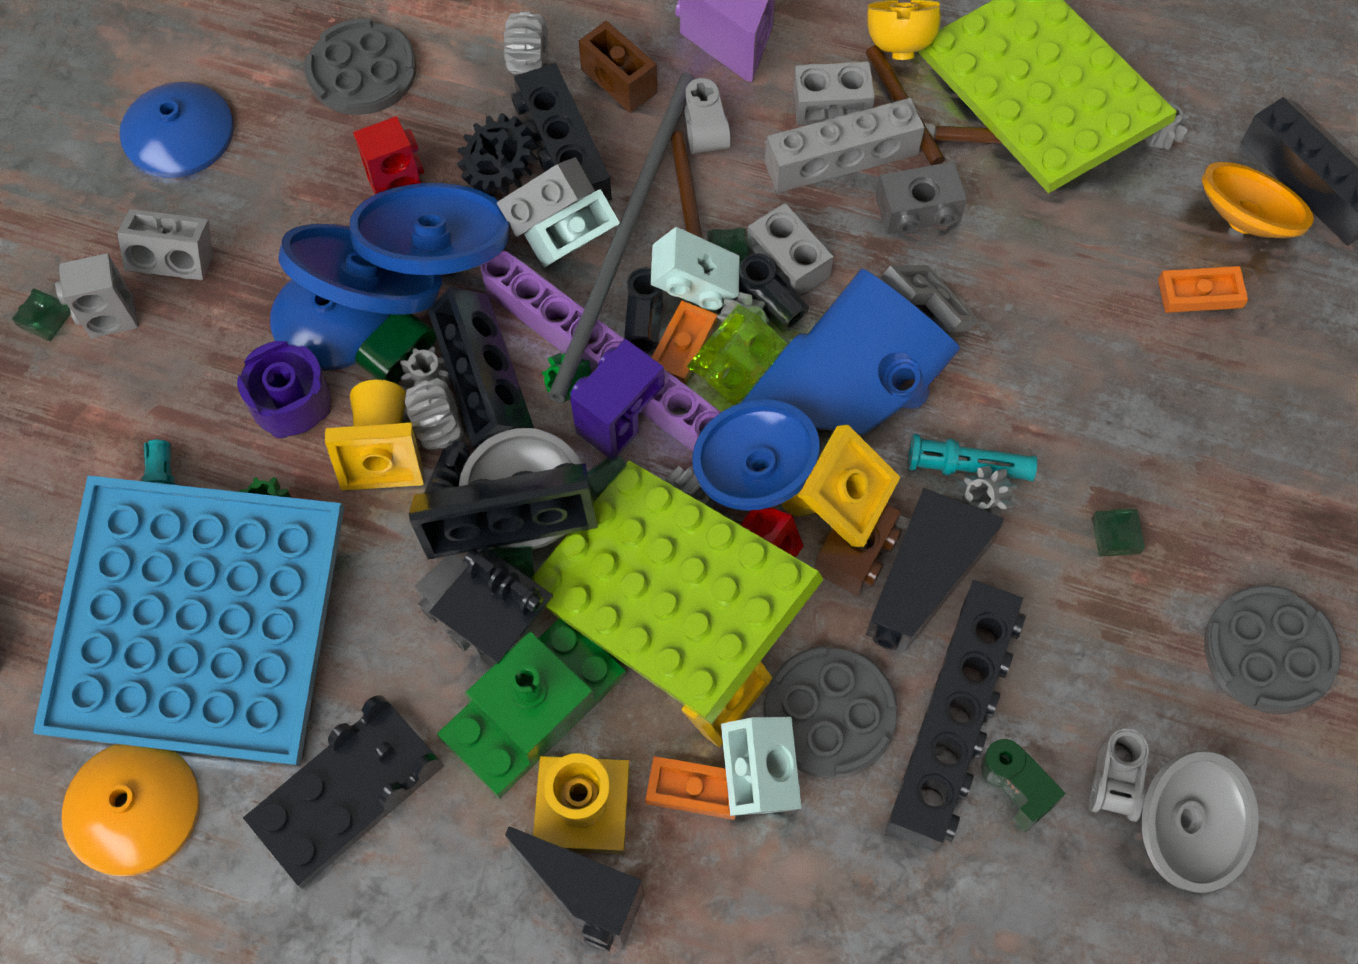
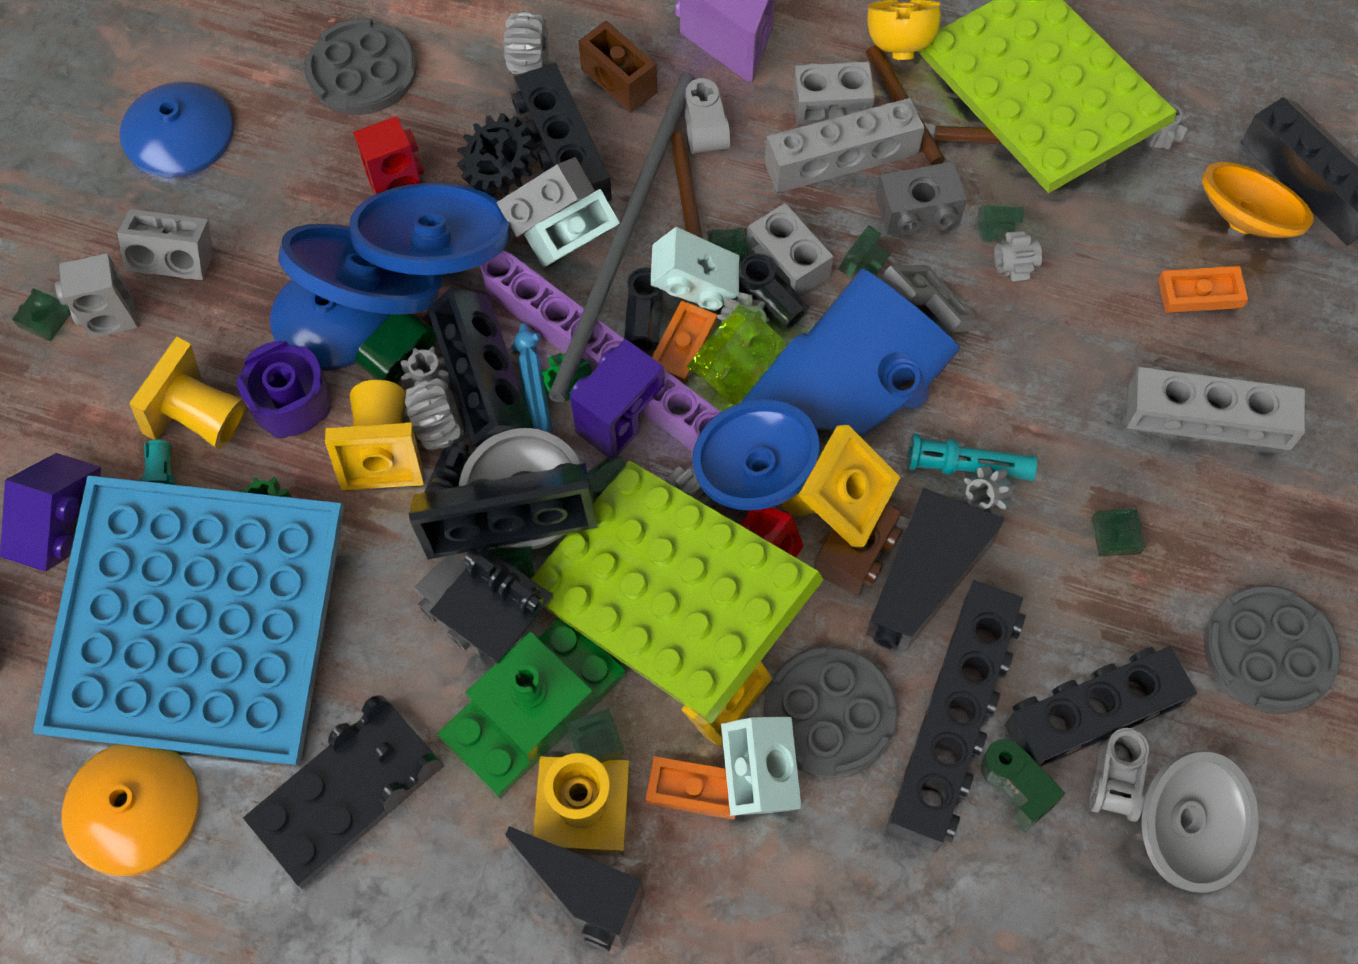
none -> dark purple brick [0,453,101,572]
none -> yellow plant [129,336,247,450]
none -> dark azure wheel [511,323,552,433]
none -> clear green tile [567,708,624,763]
none -> clear green tile [838,225,890,278]
none -> clear green tile [978,205,1024,242]
none -> light grey gear [994,231,1042,282]
none -> black brick [1005,646,1197,768]
none -> light grey brick [1126,366,1305,450]

